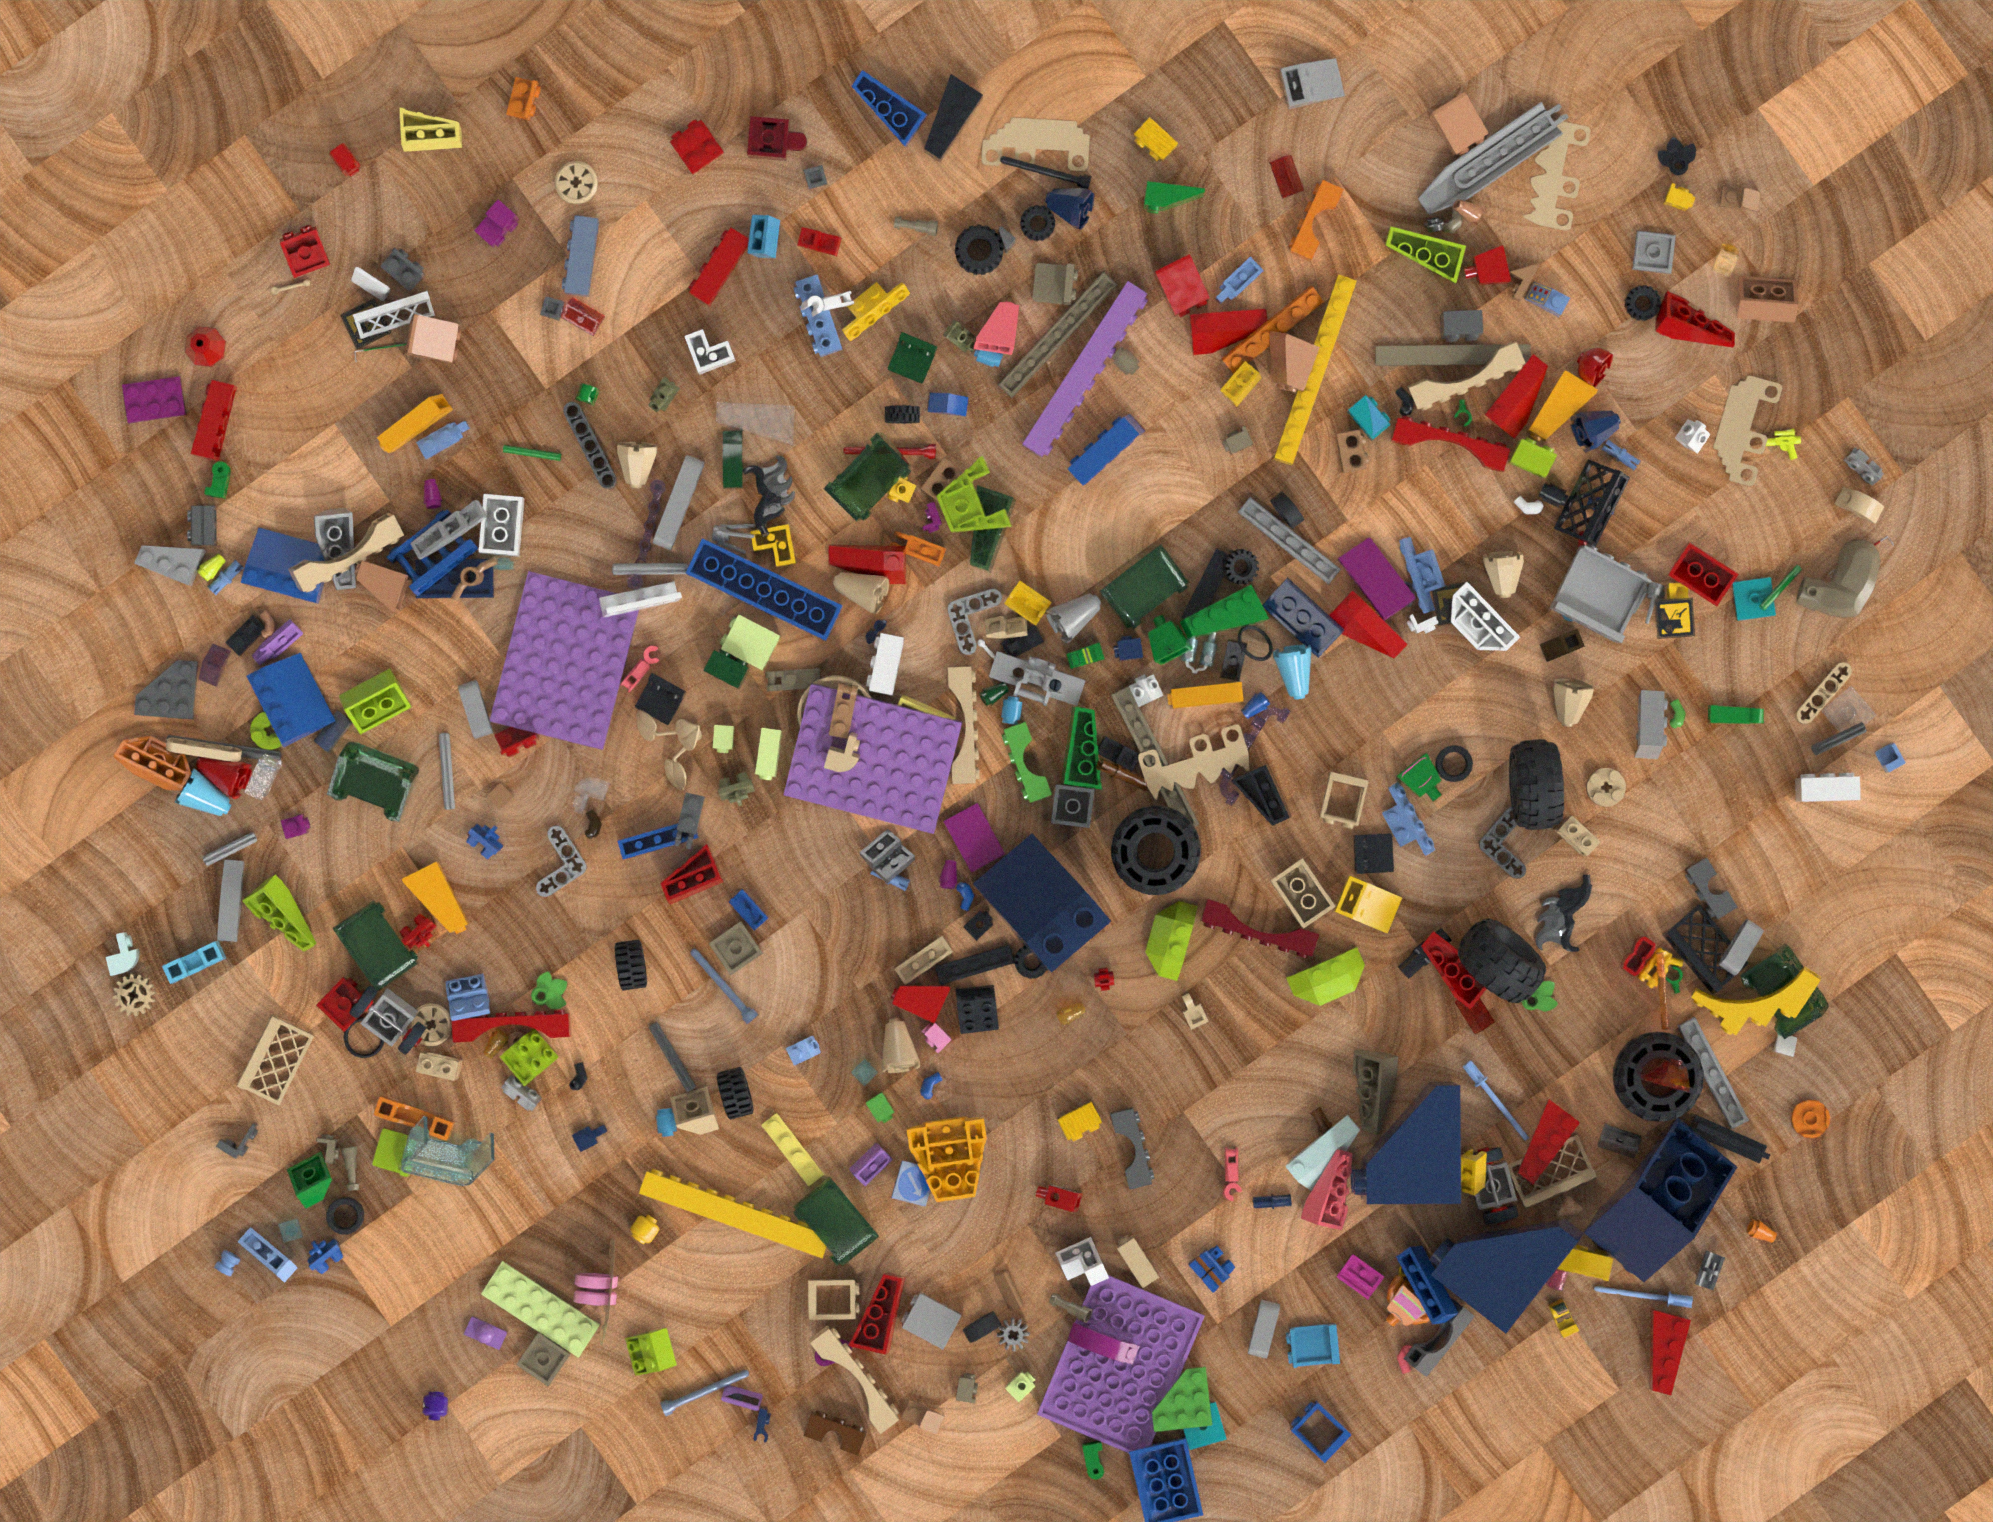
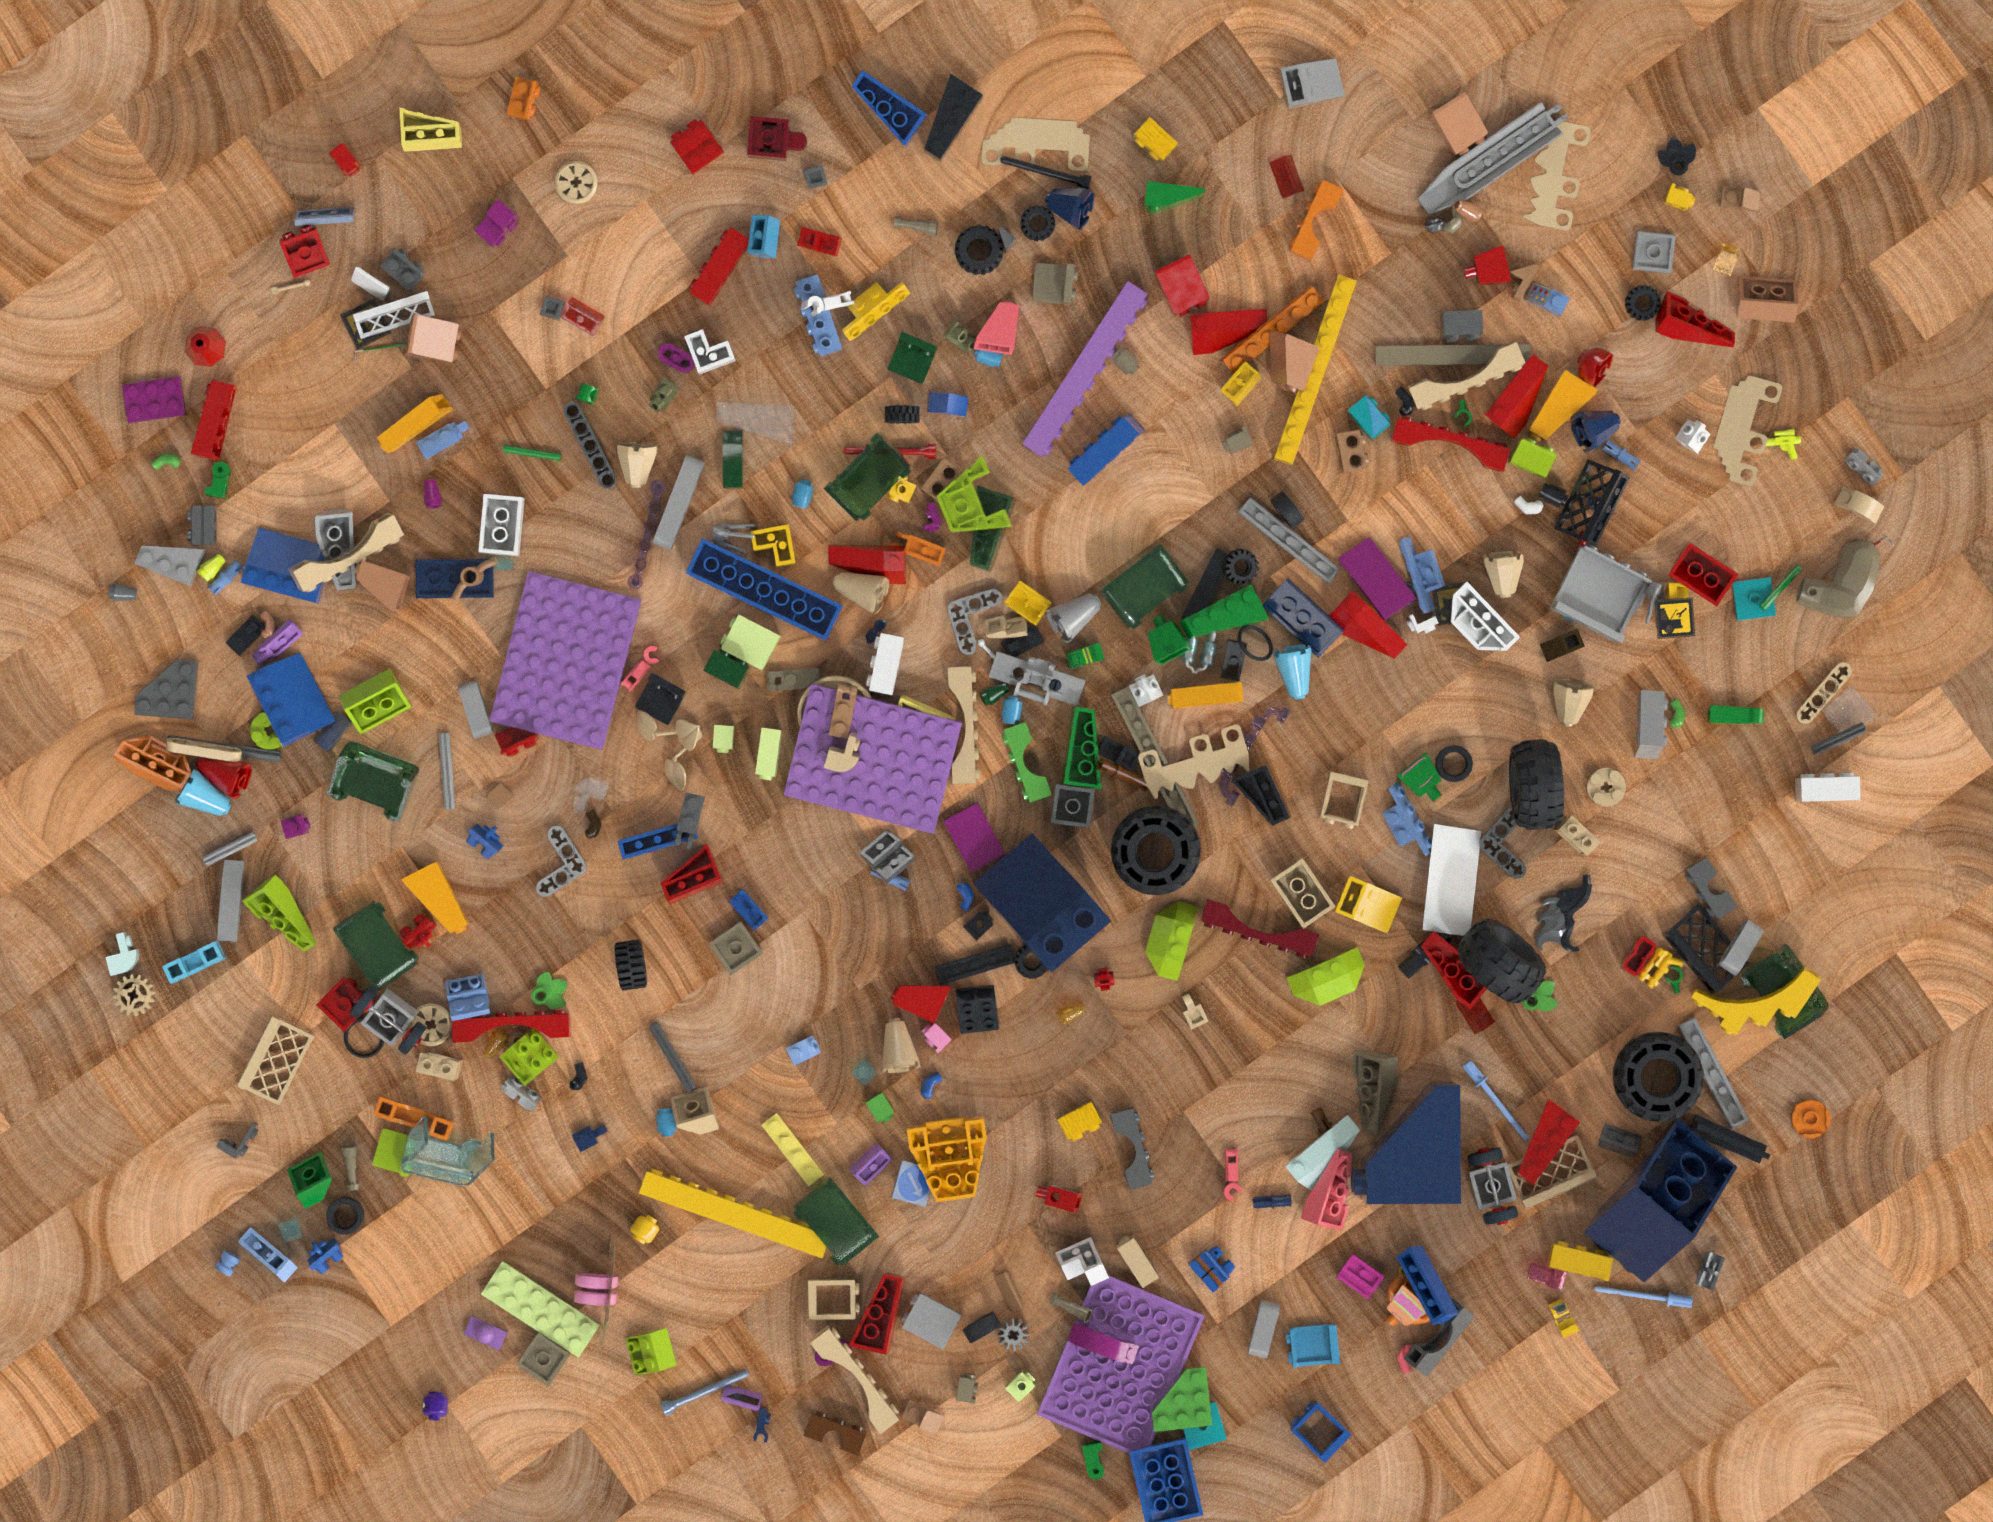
slope [198,644,231,687] -> none
clear brick [244,753,283,801] -> none
dark tan bracket [316,1134,340,1164] -> none
blue fence [387,509,479,596] -> none
light grey slope [410,500,488,559] -> none
sand blue brick [562,215,599,297] -> none
white fence [599,582,682,618] -> none
light grey axle [612,563,688,575] -> none
sand blue piece [690,948,759,1024] -> none
olive hips [717,772,755,806] -> none
black tyre [717,1067,754,1120] -> none
piece [743,455,795,537] -> none
tan plate [894,936,953,985] -> none
magenta cone [938,860,957,889] -> none
dark tan tile [998,271,1117,398] -> none
dark blue brick [1113,635,1143,662] -> none
medium blue hinge [1215,256,1264,304] -> none
blue cone [1241,692,1271,719] -> none
black bracket [1353,833,1394,874] -> none
lime wedge [1385,226,1466,283] -> none
dark blue slope [1429,1219,1584,1334] -> none
yellow hinge [1461,1149,1487,1196] -> none
clear red wedge [1640,1059,1690,1092] -> none
red wedge [1650,1308,1691,1396] -> none
clear orange bar [1656,952,1670,1030] -> none
orange cone [1746,1219,1777,1243] -> none
white slope [1773,1032,1797,1057] -> none
medium blue panel [1875,743,1906,773] -> none
none -> dark grey cone [108,582,137,602]
none -> bright green arm [151,453,181,470]
none -> sand blue tile [295,207,355,226]
none -> magenta plate [658,343,695,373]
none -> dark azure brick [791,479,814,509]
none -> white sticker [1422,824,1481,936]

